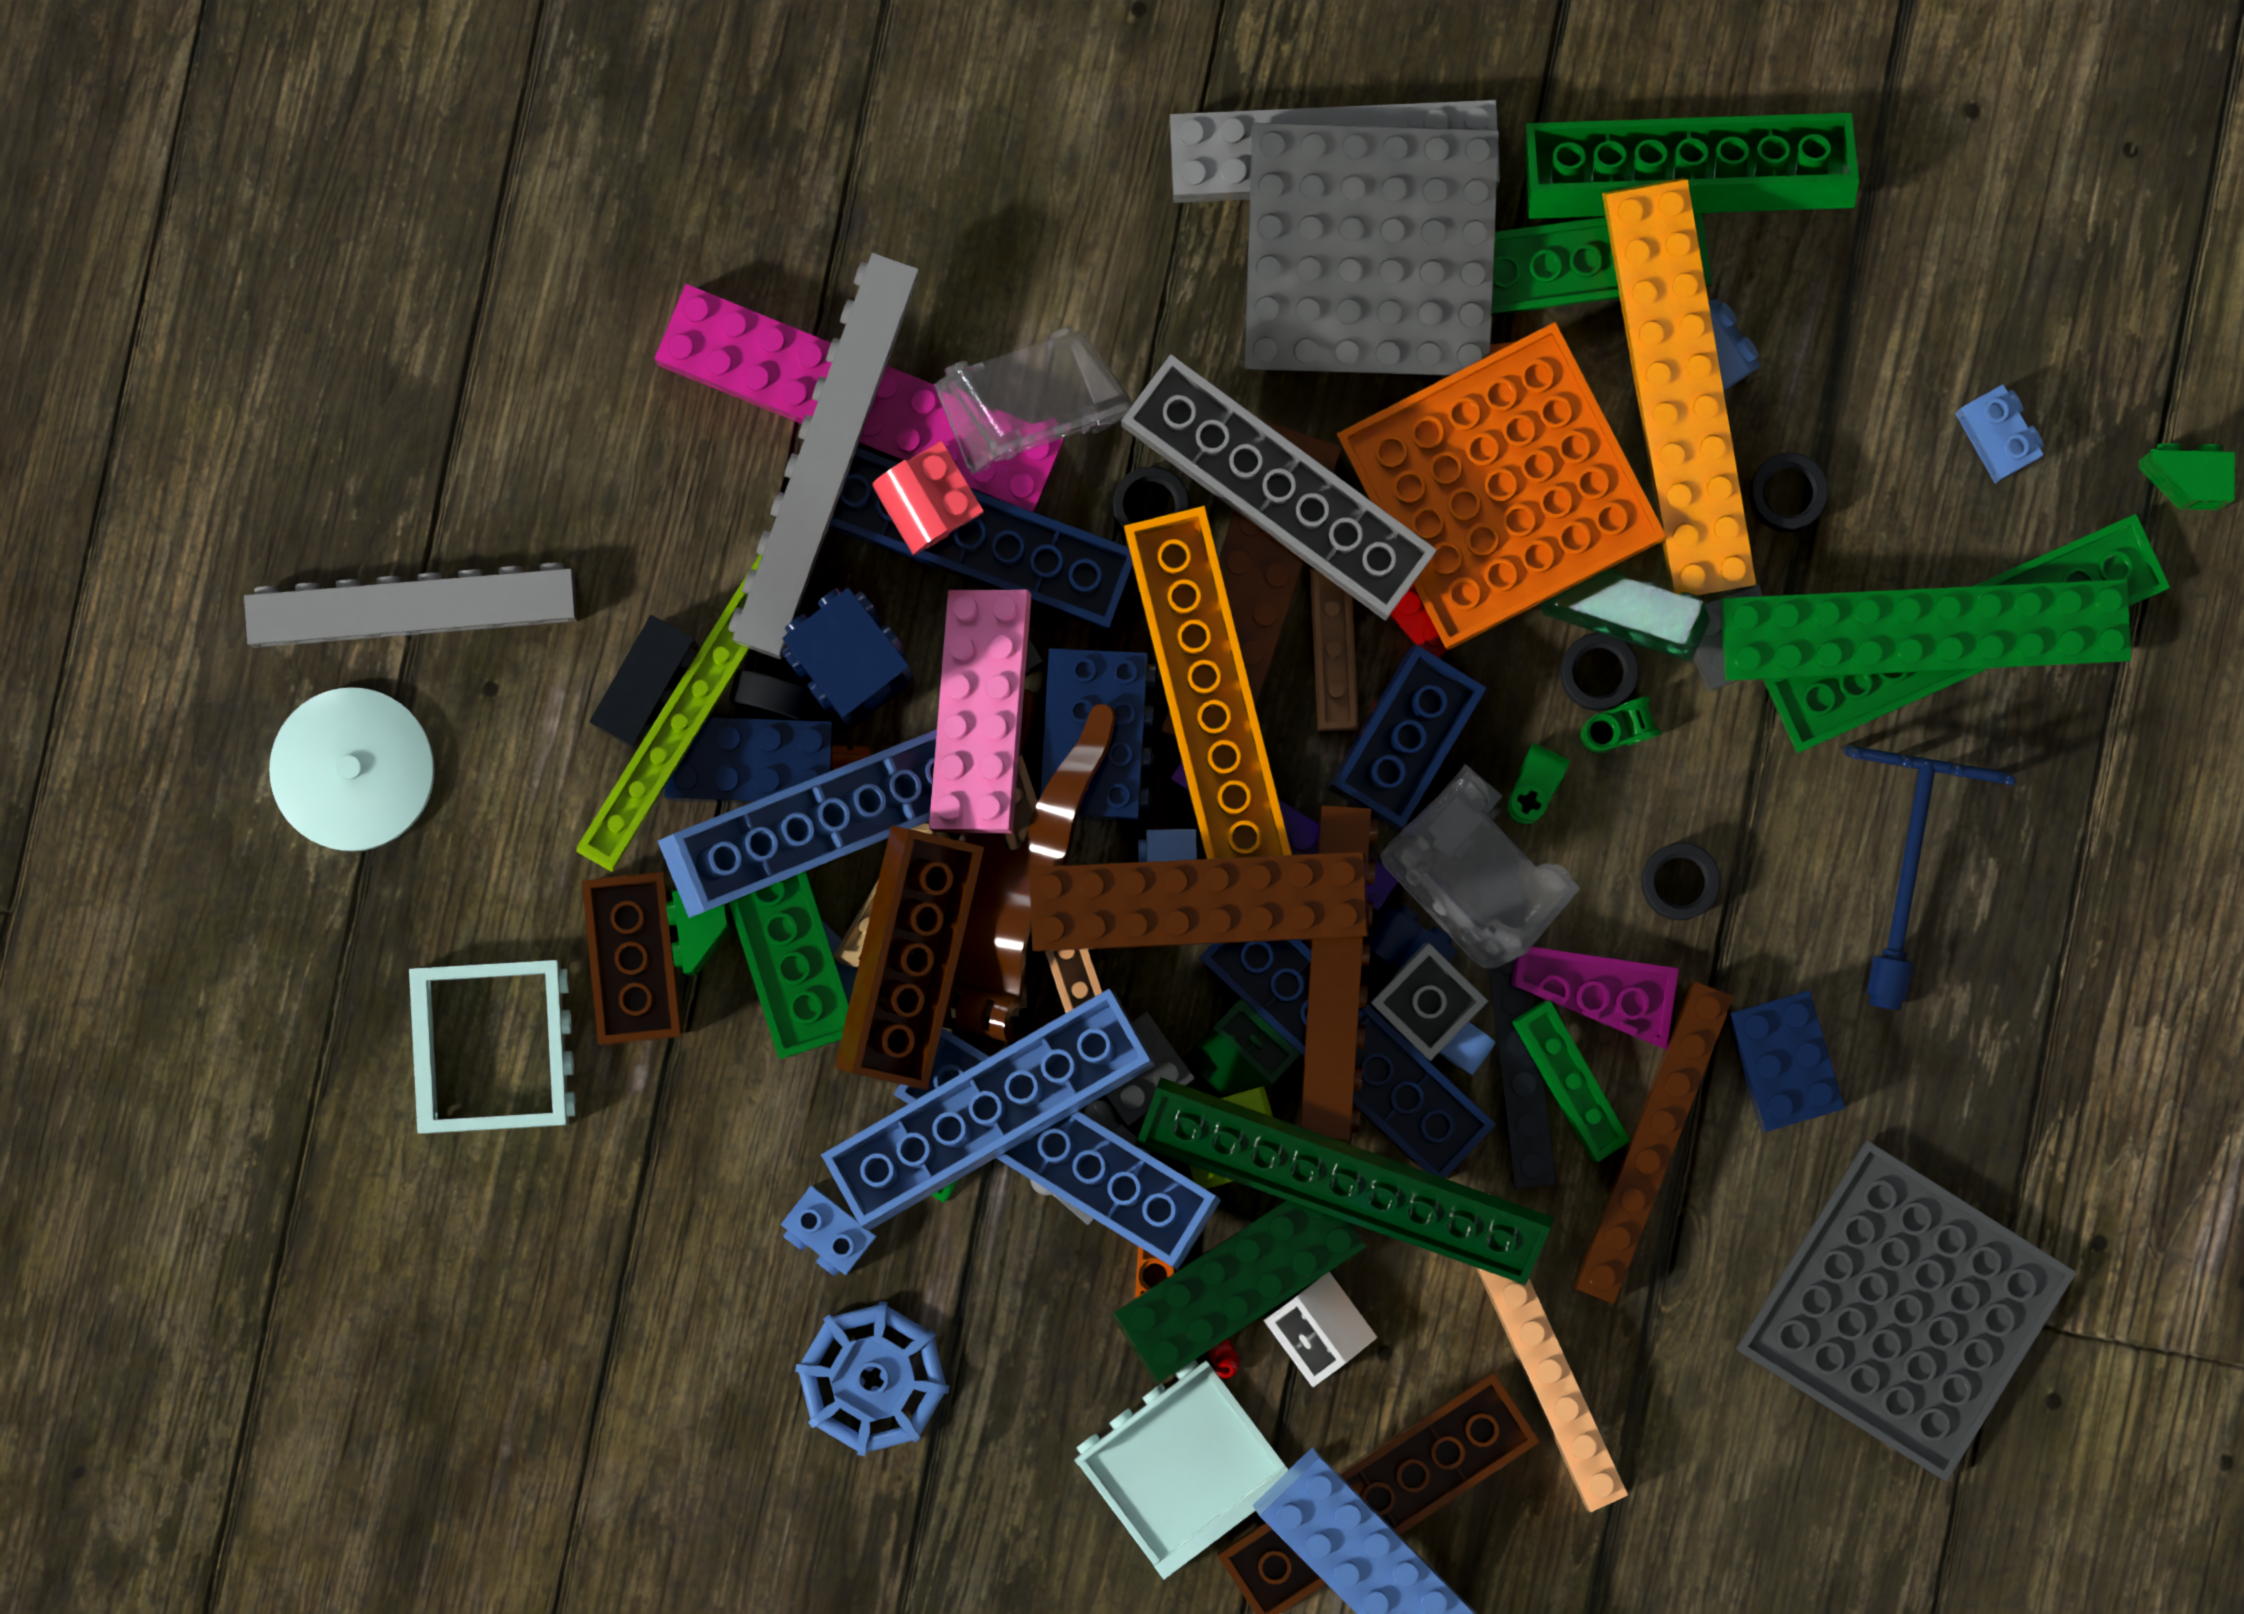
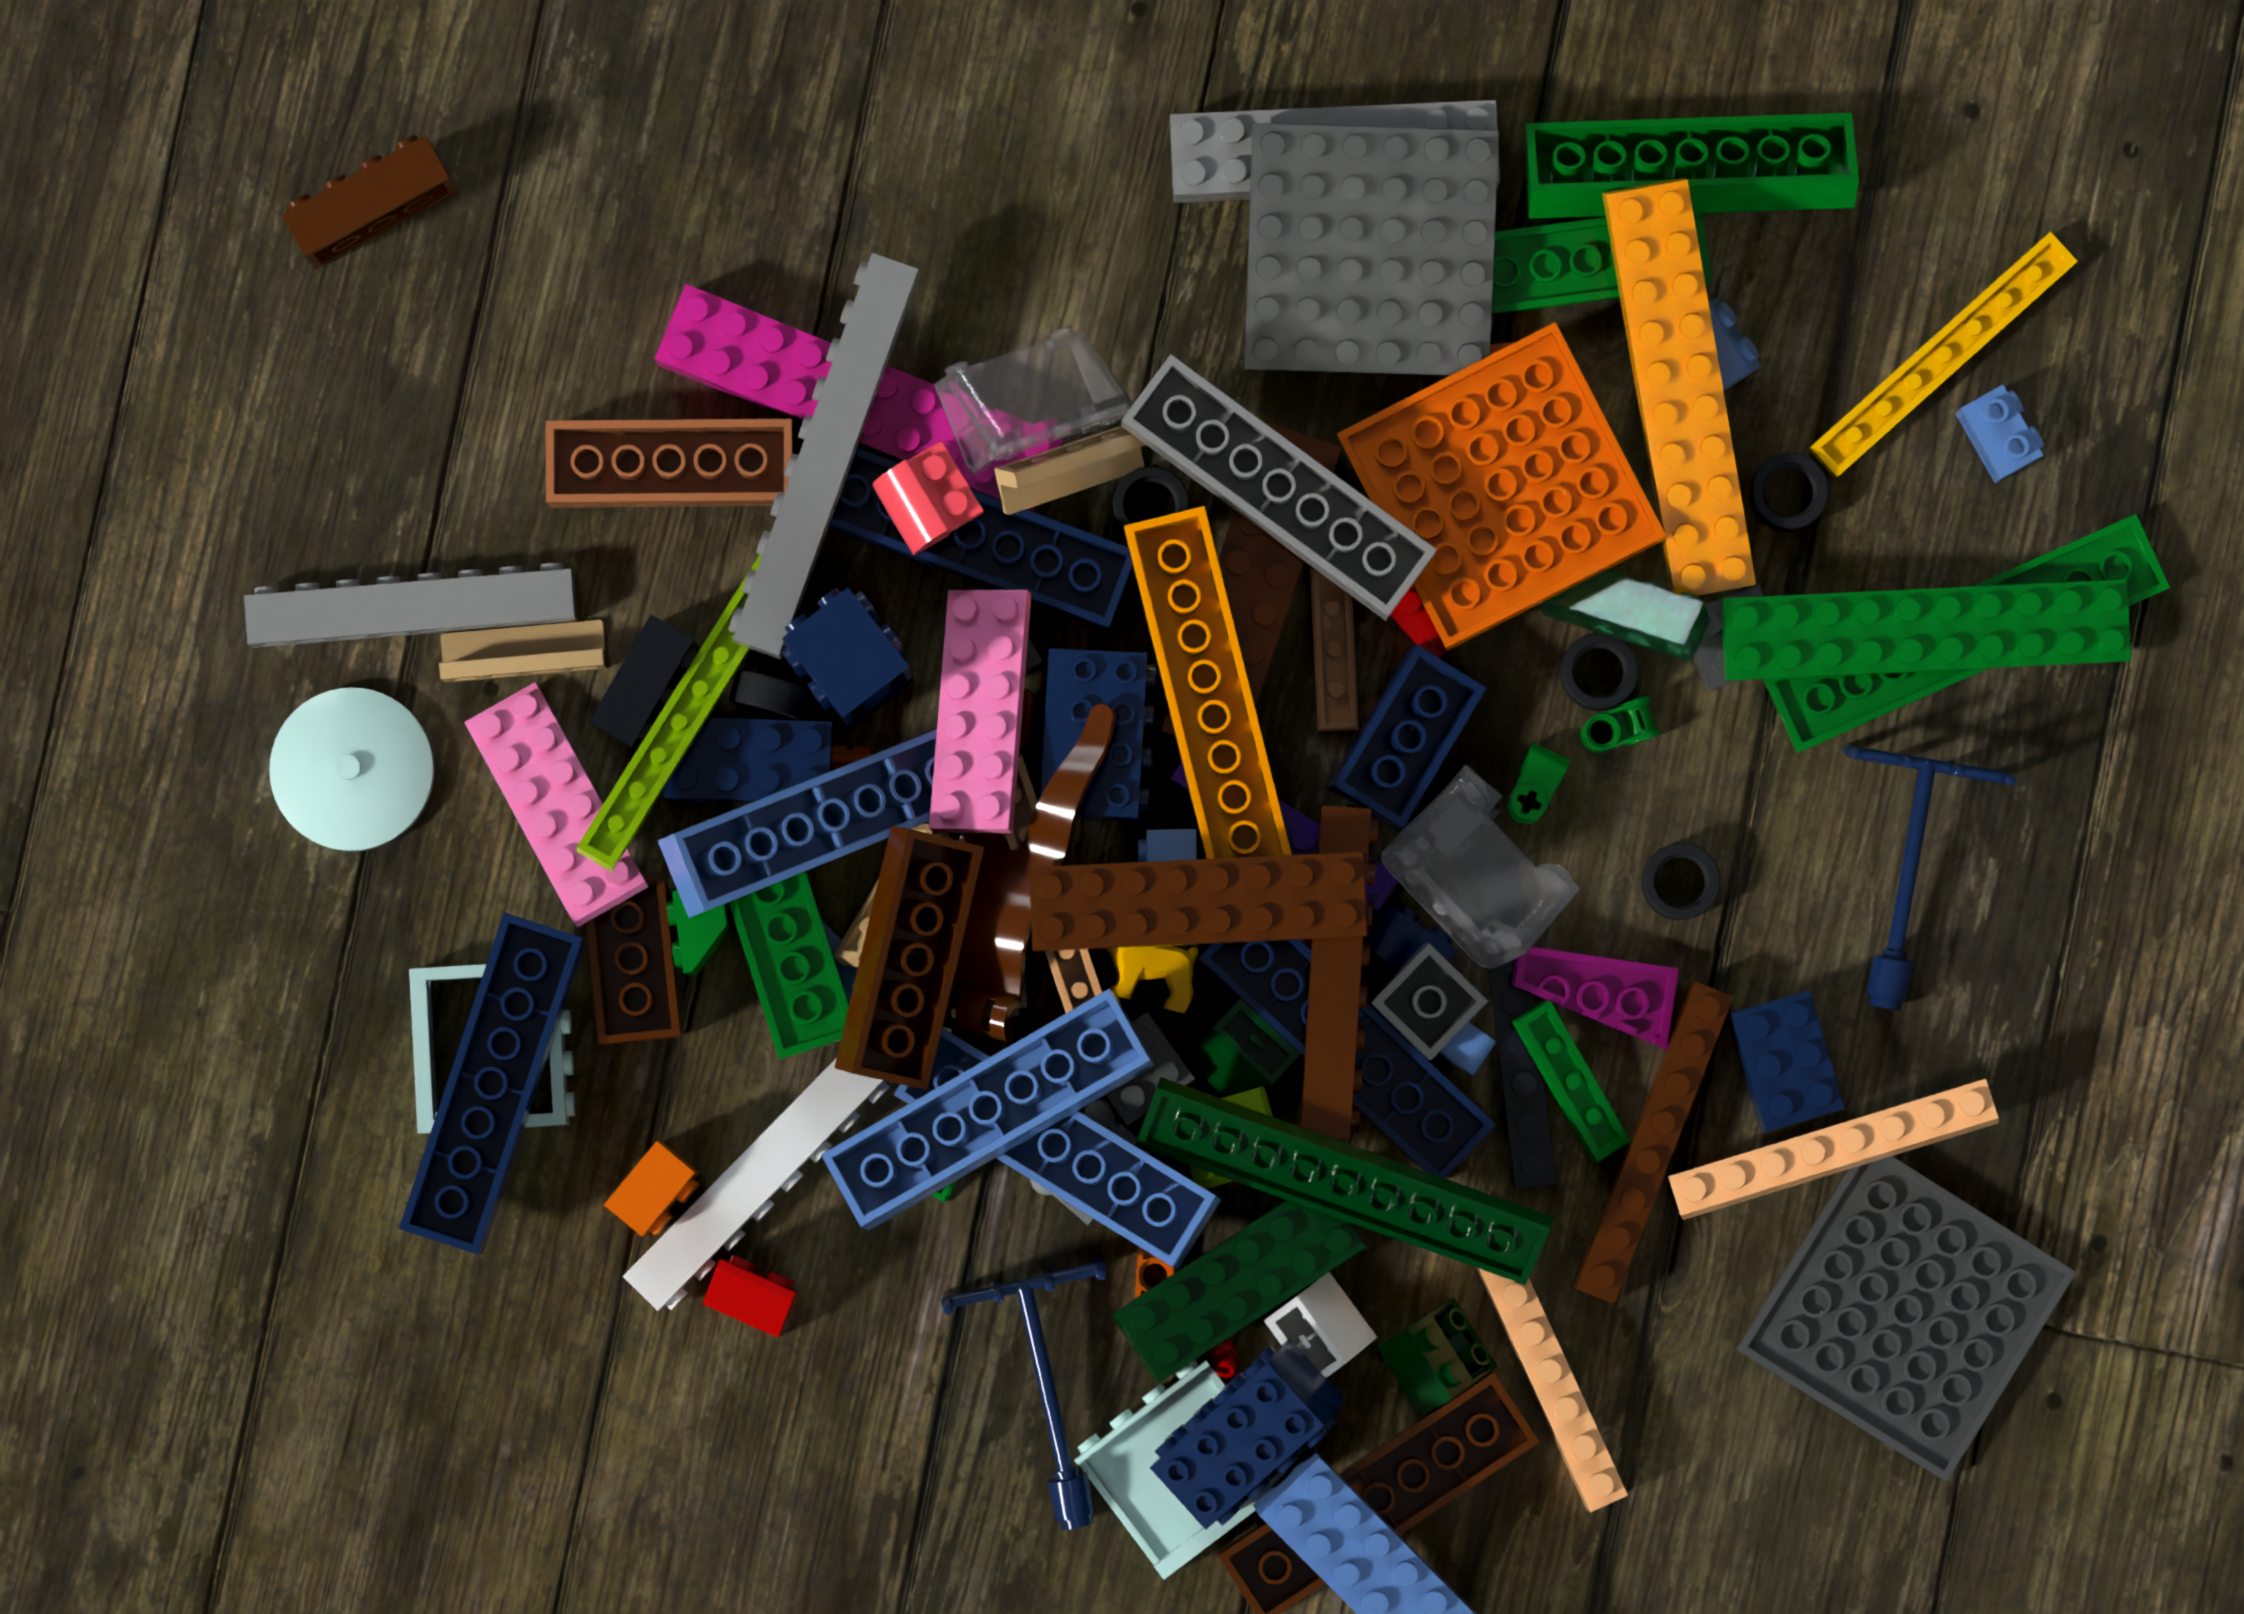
medium blue brick [780,1185,877,1276] -> none
medium blue plate [795,1301,950,1456] -> none
green slope [2138,443,2235,510] -> none
none -> reddish brown brick [281,135,458,269]
none -> dark blue brick [399,912,587,1255]
none -> tan panel [439,620,607,683]
none -> bright pink plate [464,682,649,927]
none -> nougat brick [546,419,794,508]
none -> orange brick [604,1141,700,1237]
none -> white brick [622,1058,890,1311]
none -> red slope [703,1255,800,1338]
none -> dark blue piece [941,1257,1107,1530]
none -> tan panel [994,426,1146,515]
none -> yellow animal [1107,946,1199,1014]
none -> dark blue brick [1150,1338,1345,1530]
none -> dark green slope [1377,1297,1498,1417]
none -> light nougat brick [1668,1079,1999,1220]
none -> yellow plate [1808,231,2078,479]

